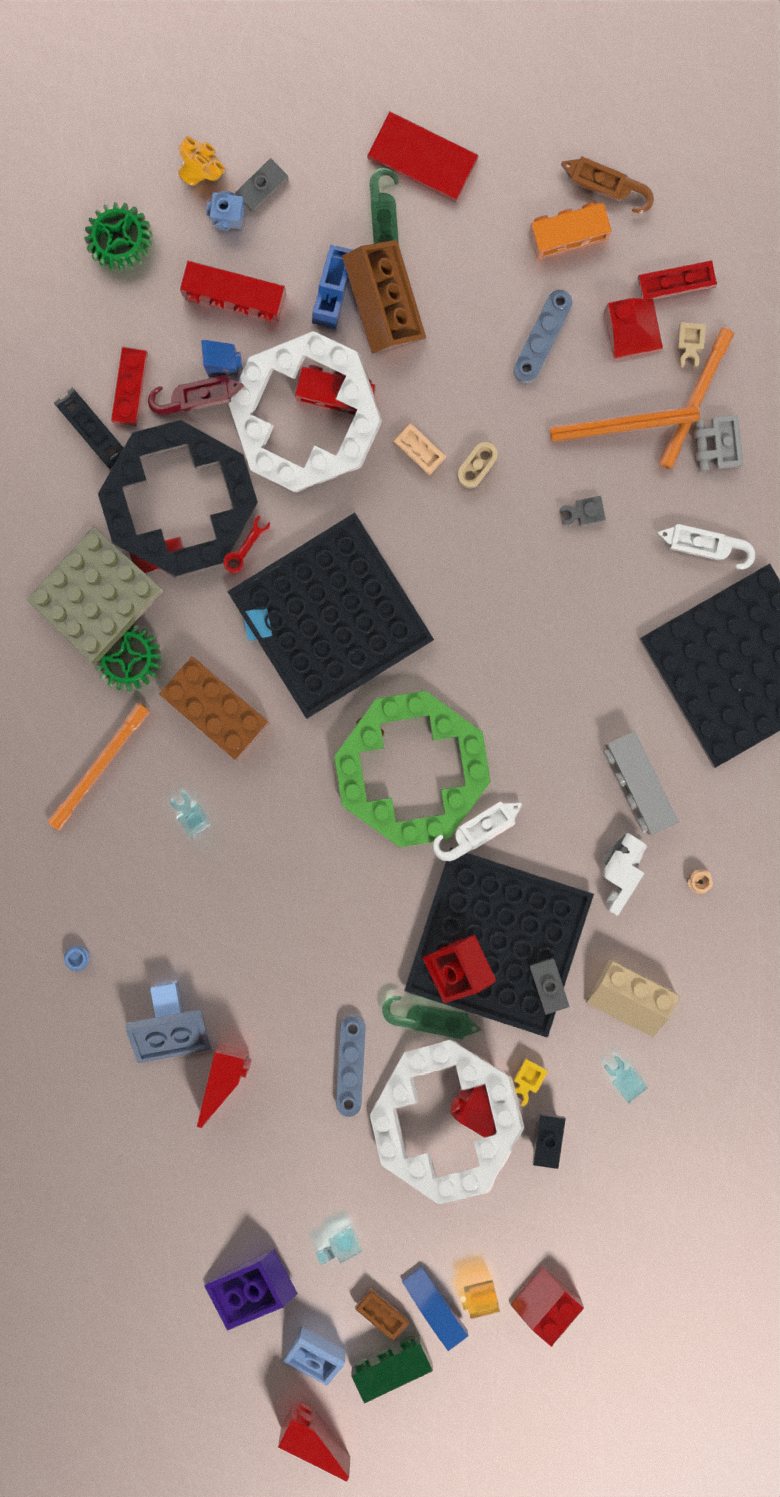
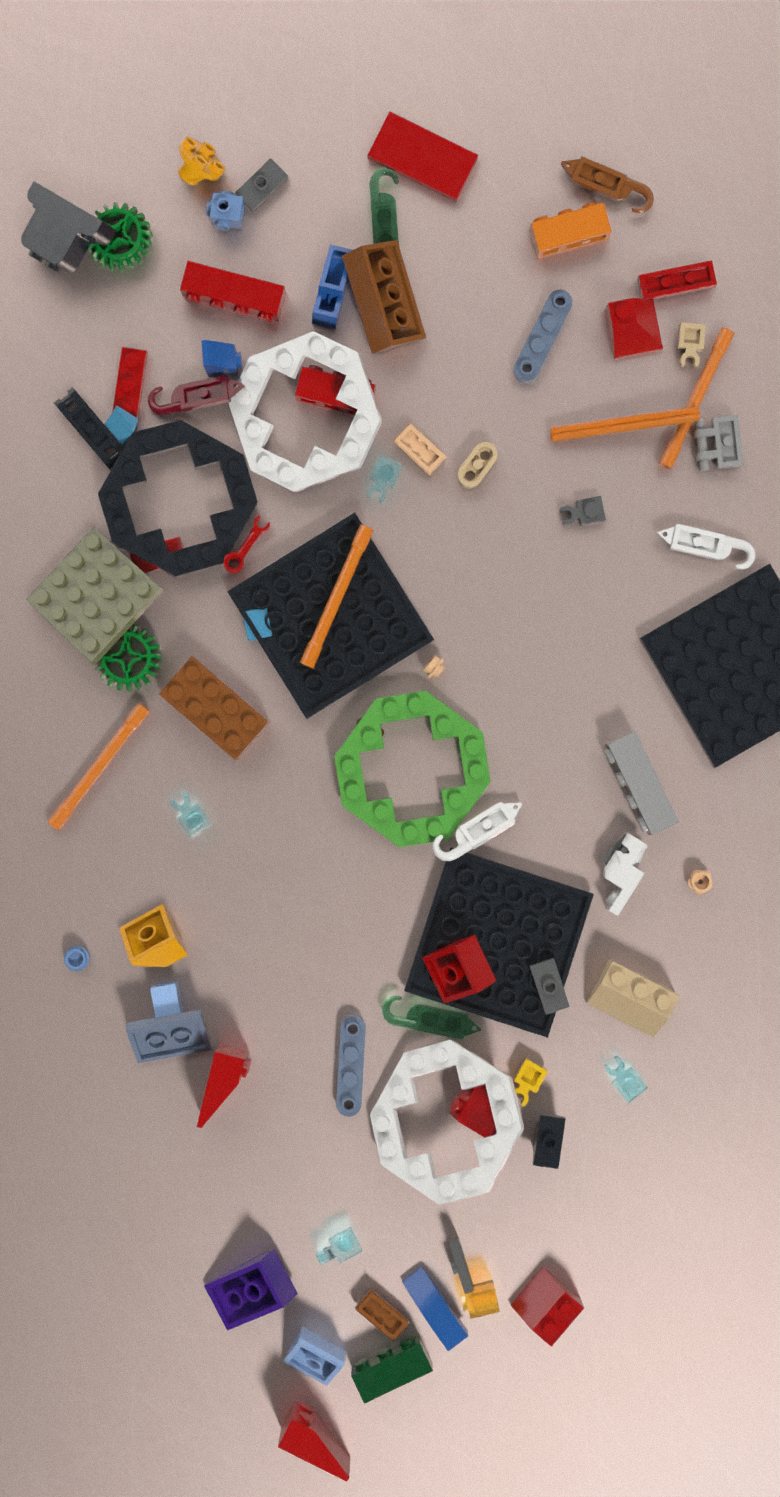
none -> brick [21,181,116,273]
none -> dark azure slope [105,406,139,445]
none -> light orange slope [119,904,188,967]
none -> orange piece [300,524,374,668]
none -> clear light blue plate [367,455,403,504]
none -> light nougat plate [423,655,445,678]
none -> dark grey plate [449,1236,474,1294]

